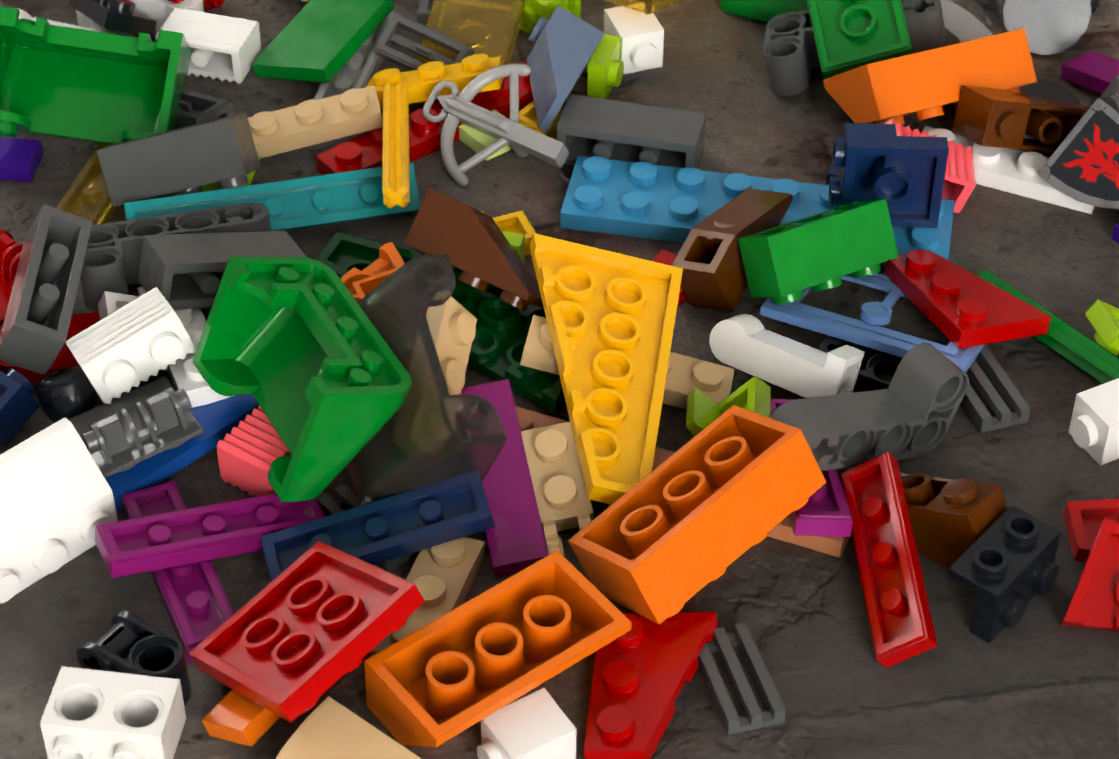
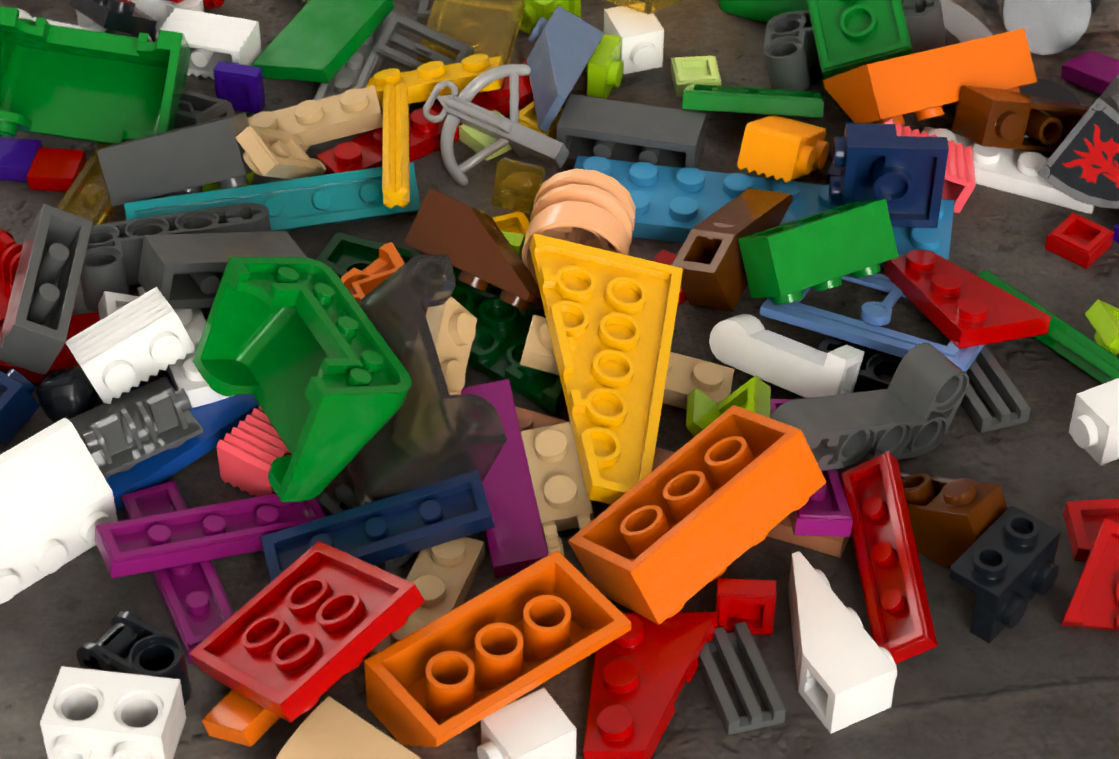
none -> red tile [27,148,87,192]
none -> dark purple tile [213,61,266,114]
none -> tan hinge [236,125,326,179]
none -> clear yellow bracket [492,158,546,214]
none -> light nougat wheel [522,169,636,284]
none -> yellowish green tile [671,56,721,97]
none -> green tile [682,84,824,118]
none -> red tile [715,578,776,635]
none -> light orange brick [737,115,829,183]
none -> white slope [788,551,897,734]
none -> red tile [1045,213,1115,269]

